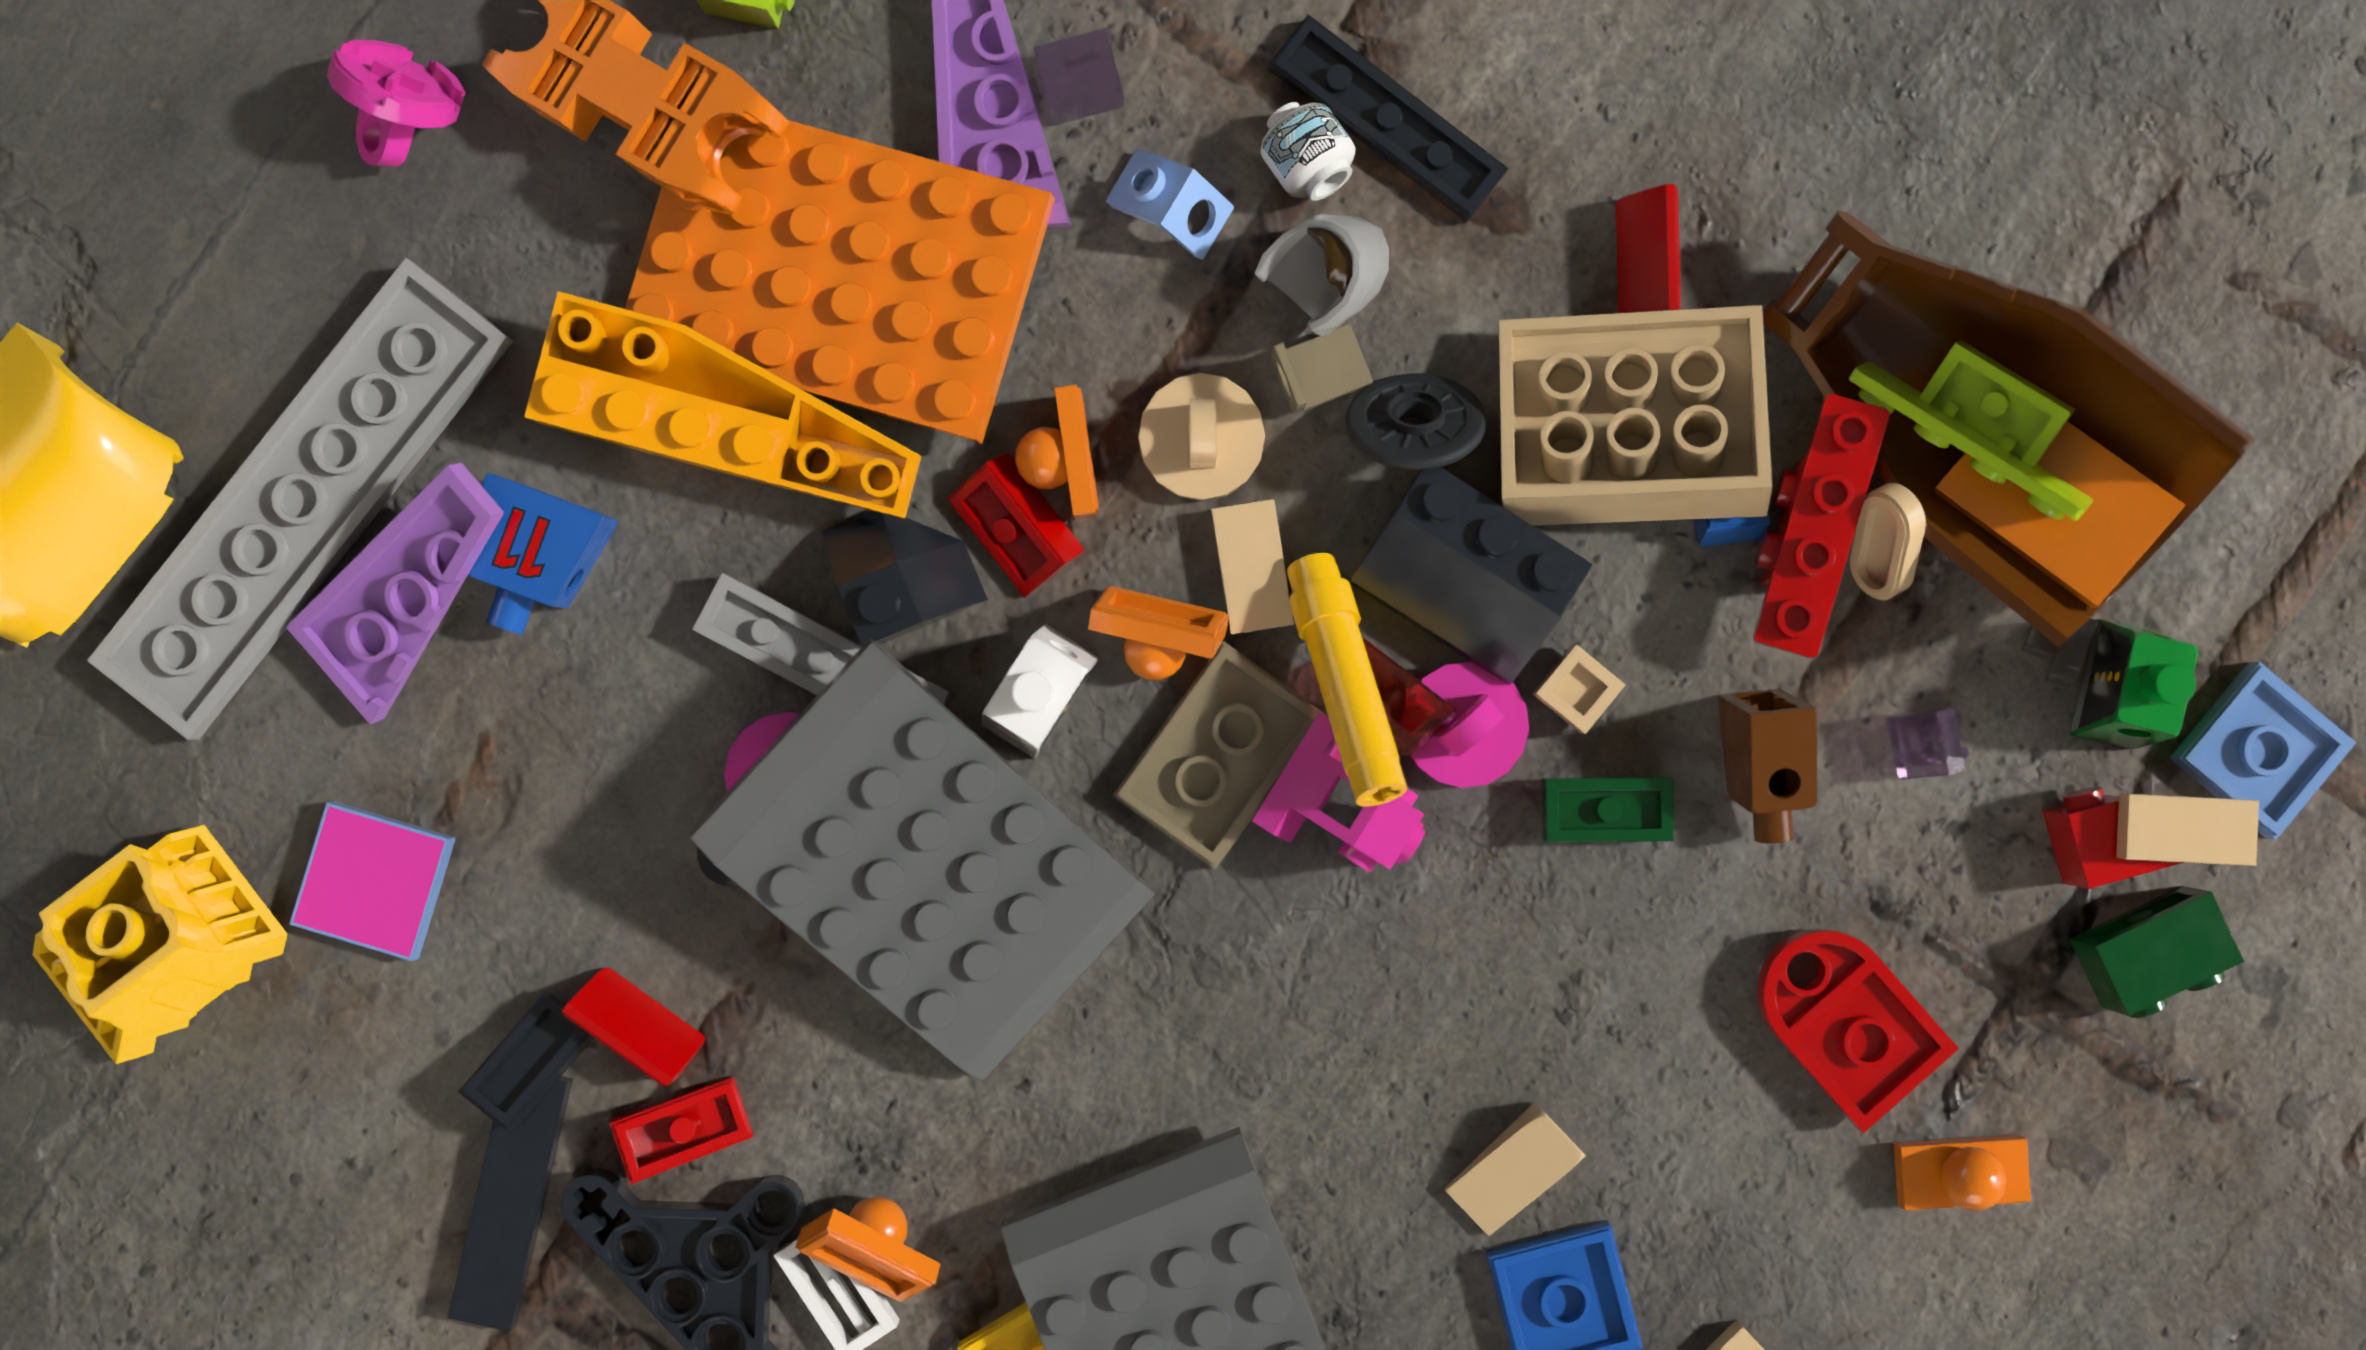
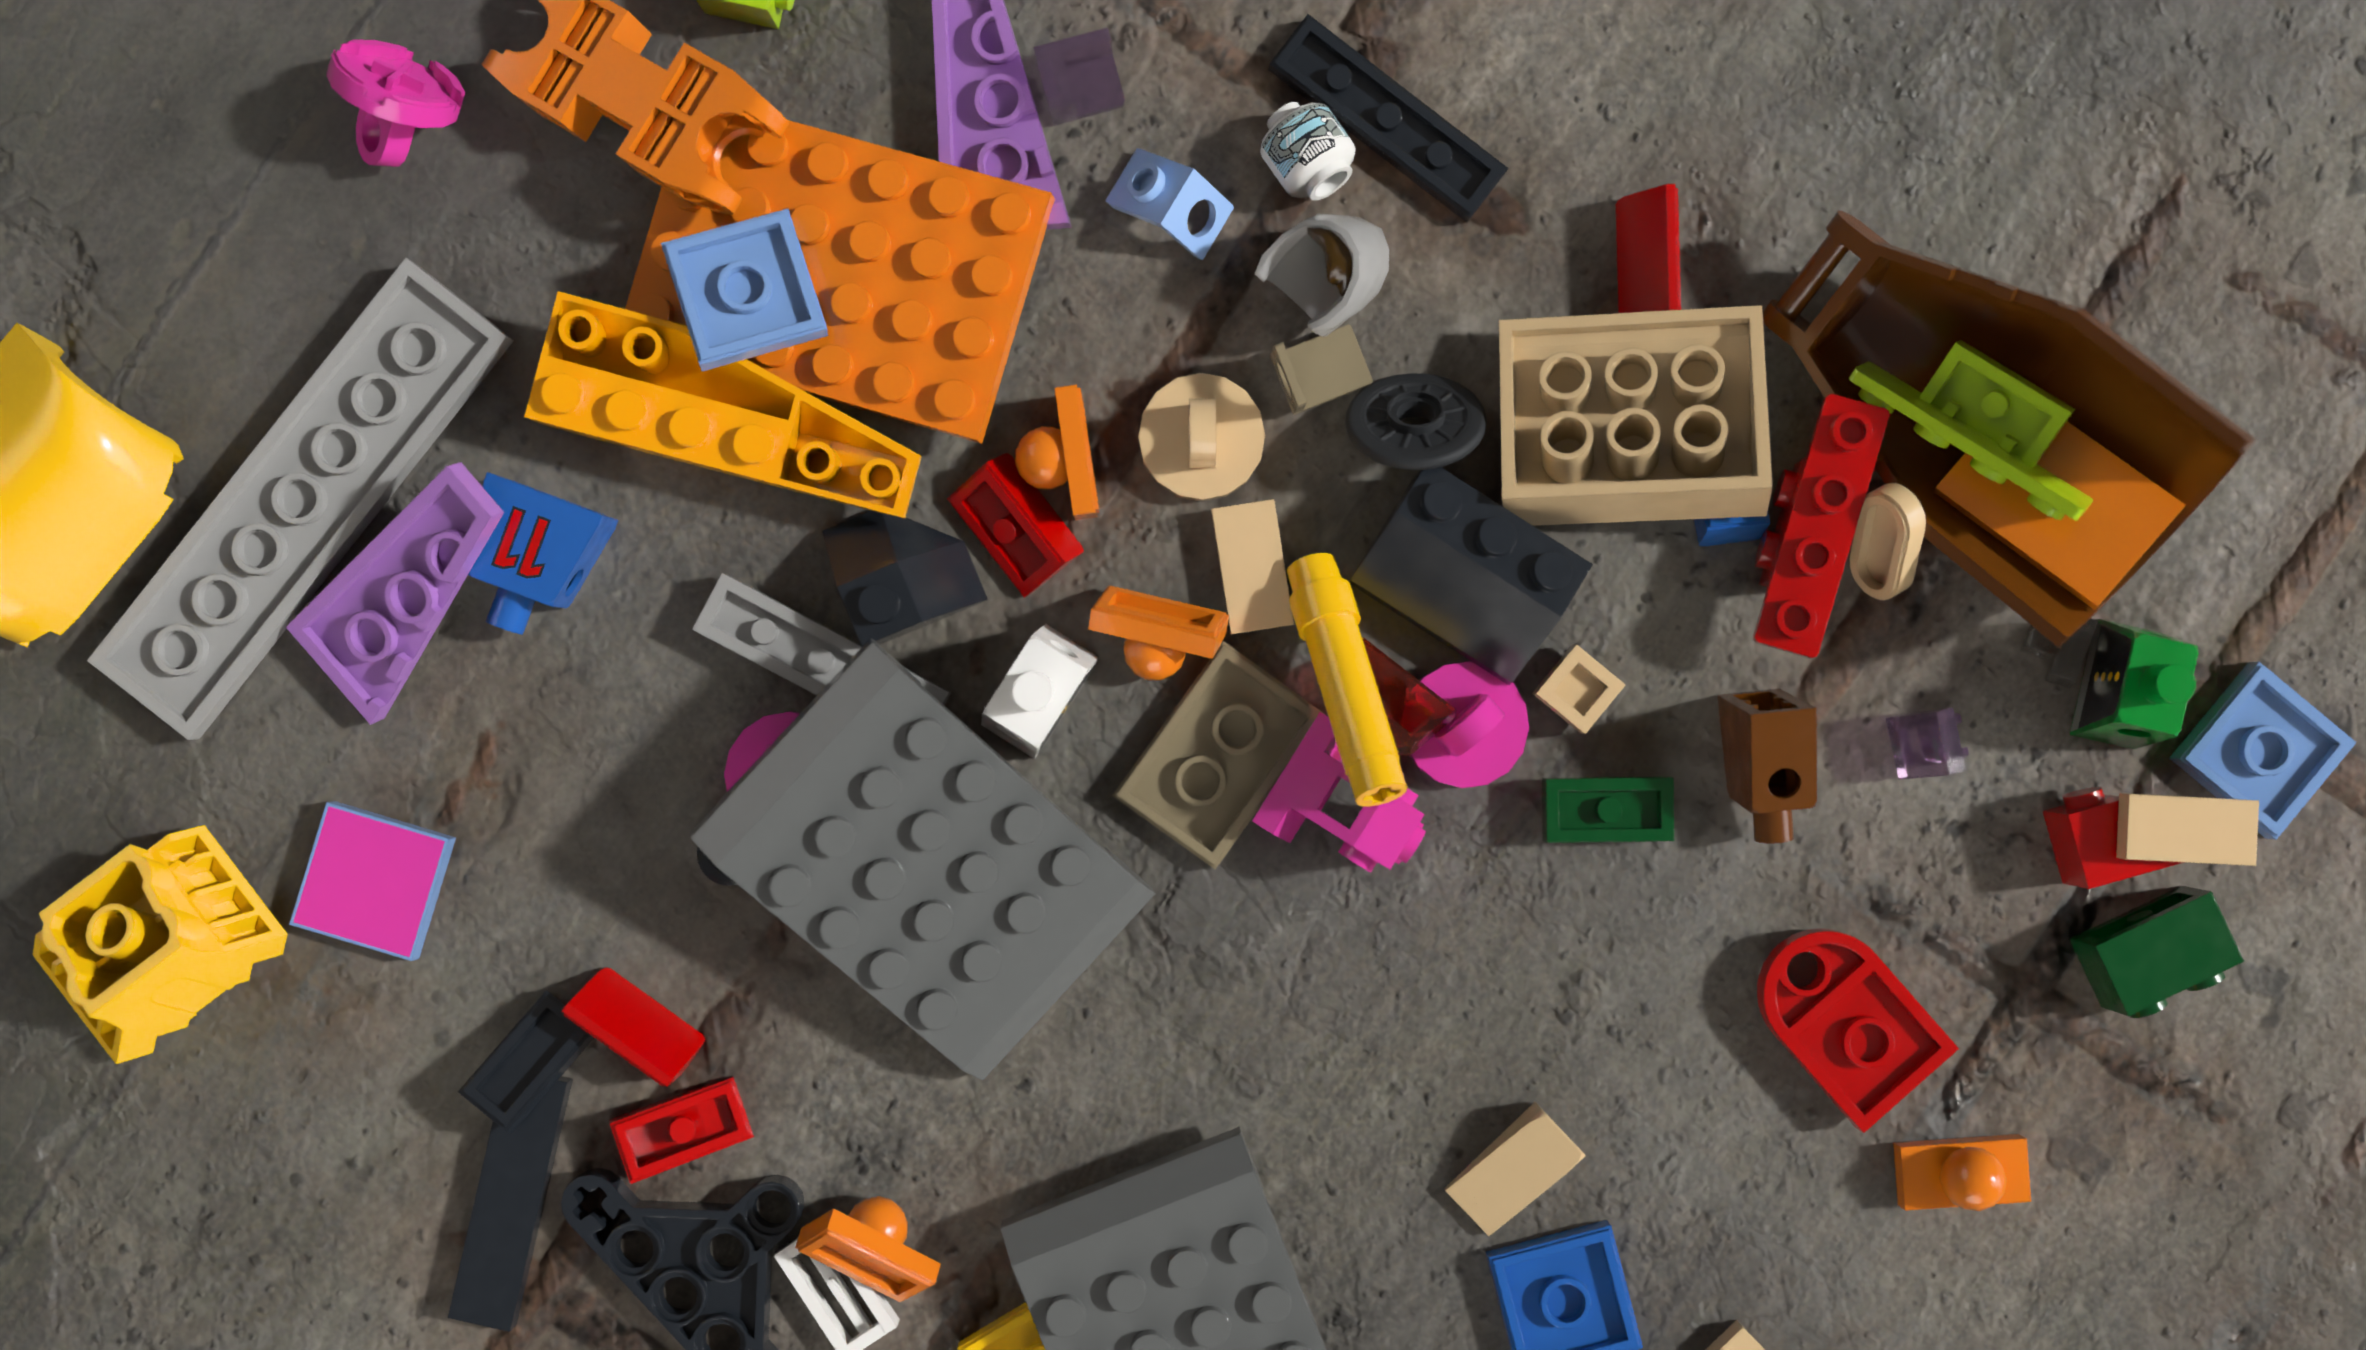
none -> medium blue tile [661,209,828,371]

